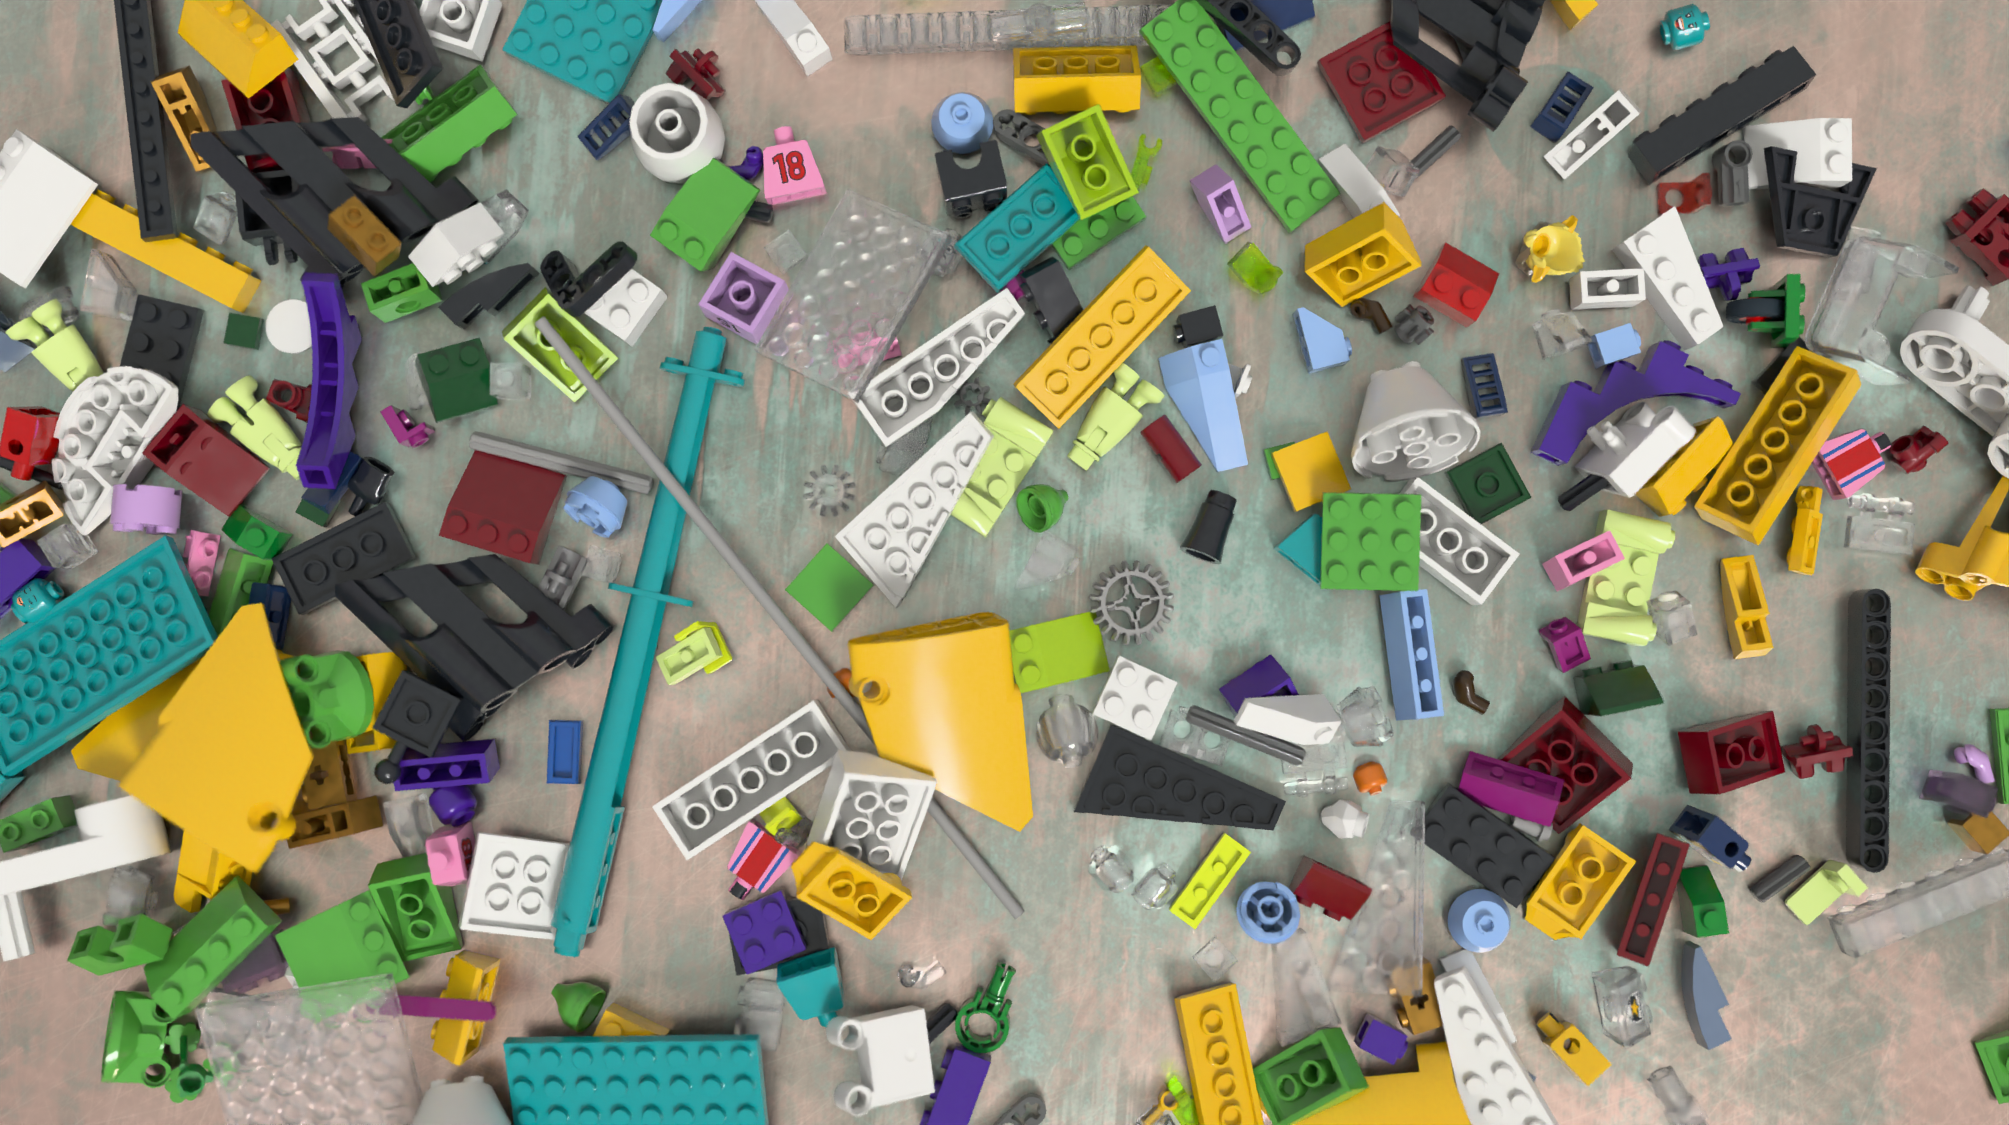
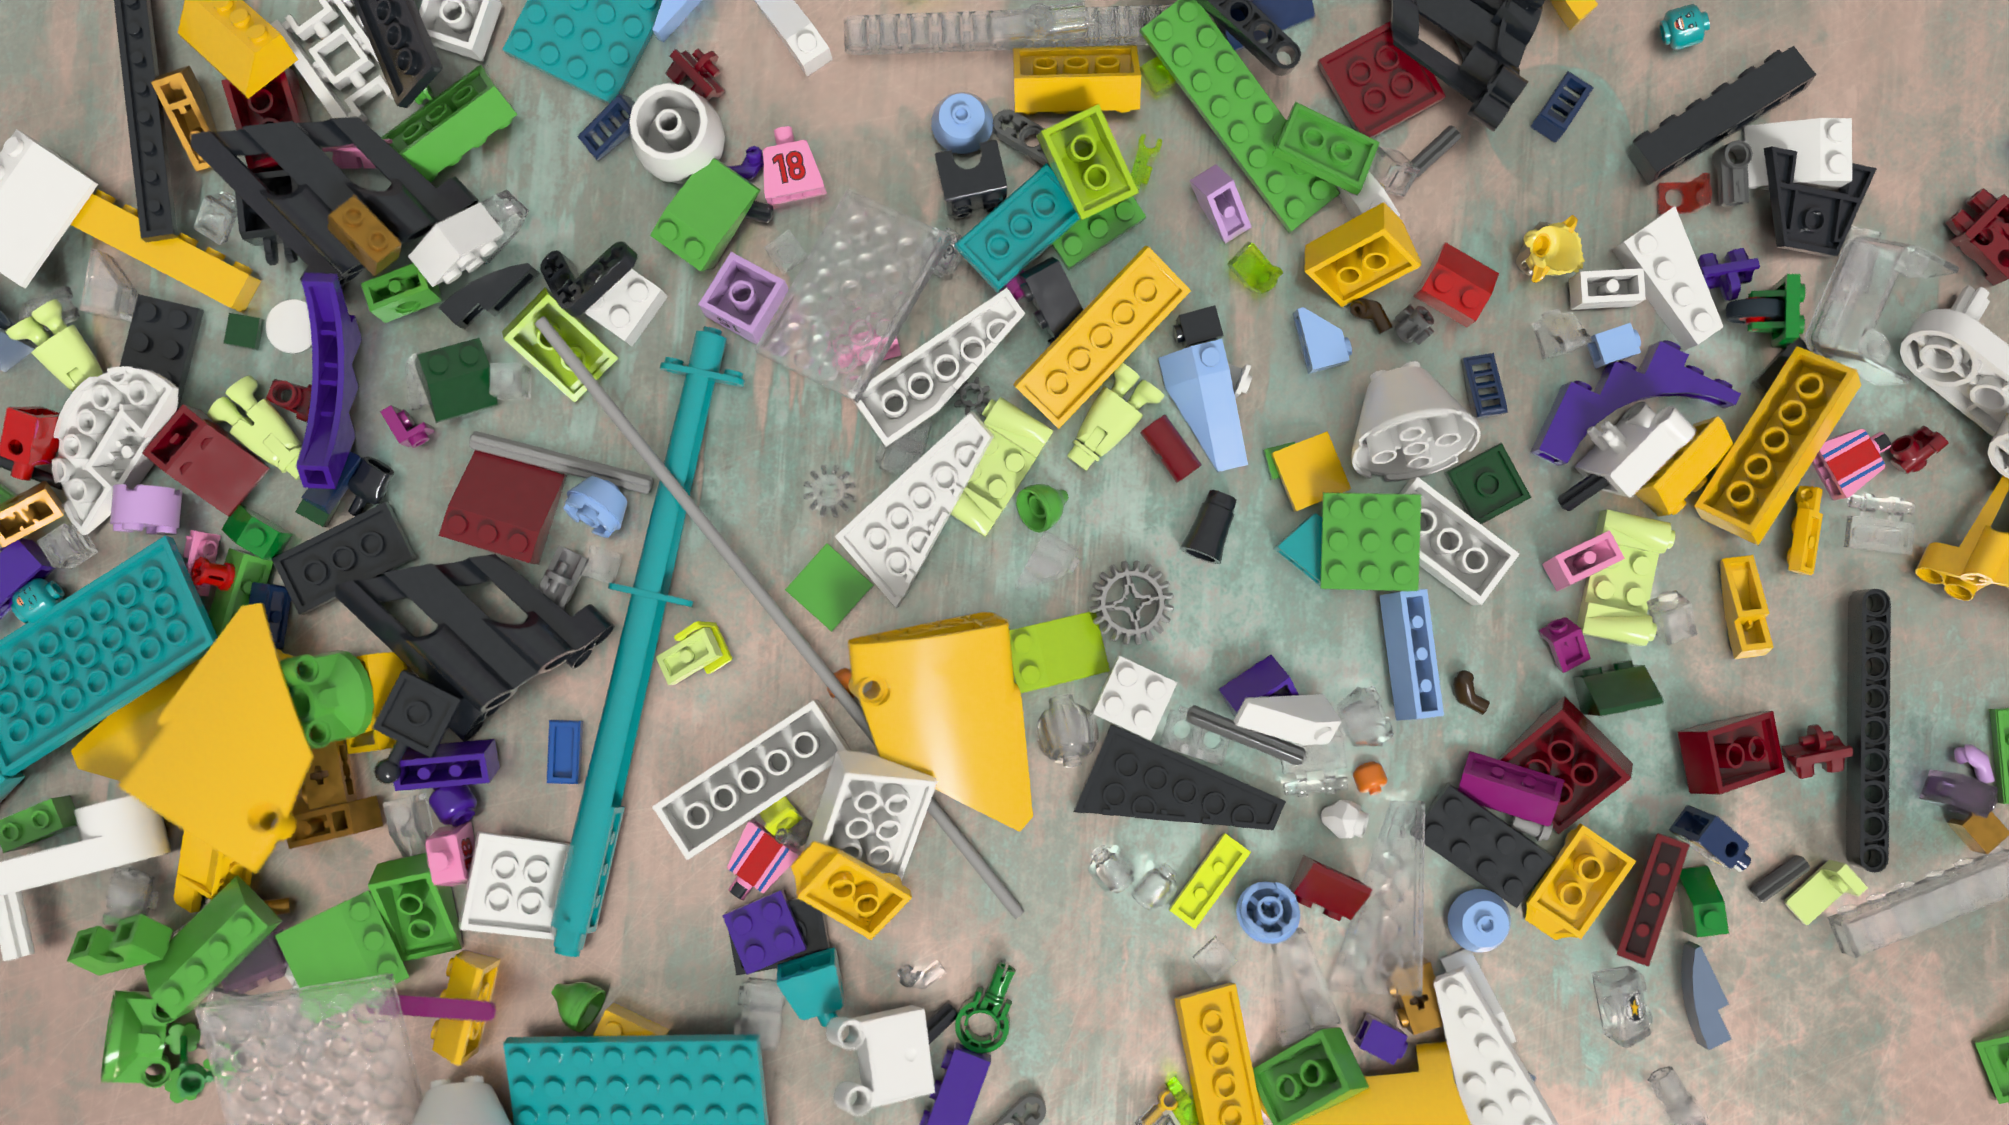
yellow torso [1536,1012,1612,1086] -> none
white slope [1544,88,1642,180] -> none
none -> red bush [191,557,235,591]
none -> bright green tile [1272,102,1380,196]

